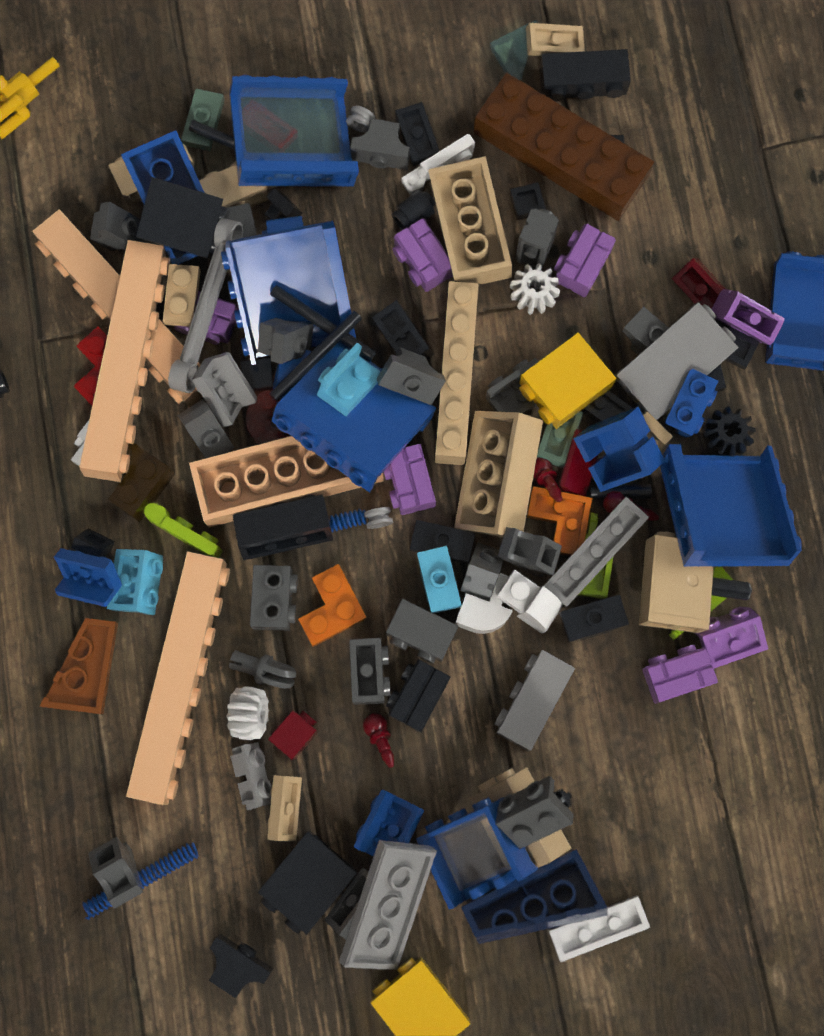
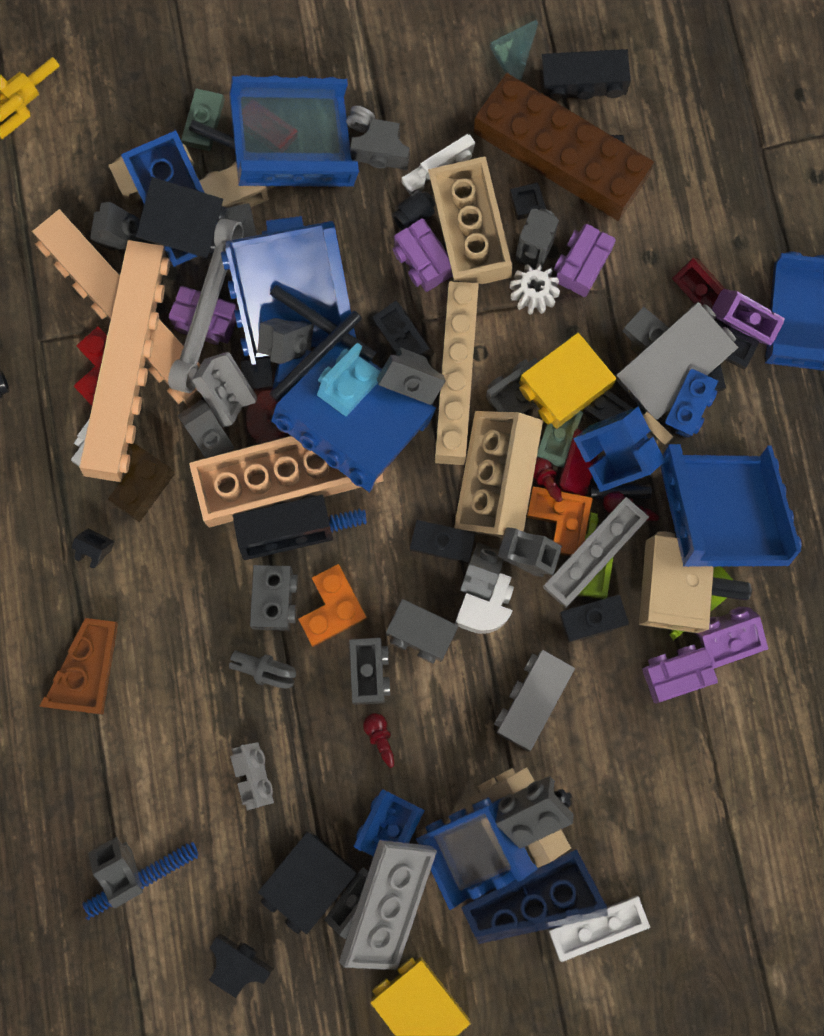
blue bracket [54,548,122,607] -> none
medium azure bracket [107,549,163,615] -> none
light nougat brick [126,551,230,805] -> none
lime hinge [144,502,223,558] -> none
tan plate [163,264,201,327] -> none
white gear [226,687,270,740] -> none
black tile [265,188,303,220] -> none
tan plate [267,775,302,841] -> none
dark red brick [268,710,319,760] -> none
light grey bush [364,507,393,529] -> none
medium lavender brick [383,444,436,515] -> none
black brick [386,659,451,733] -> none
black plate [395,102,440,166] -> none
medium azure brick [417,546,462,614] -> none
white brick [496,570,563,634] -> none
tan plate [526,23,585,56] -> none
black gear [703,406,756,457] -> none

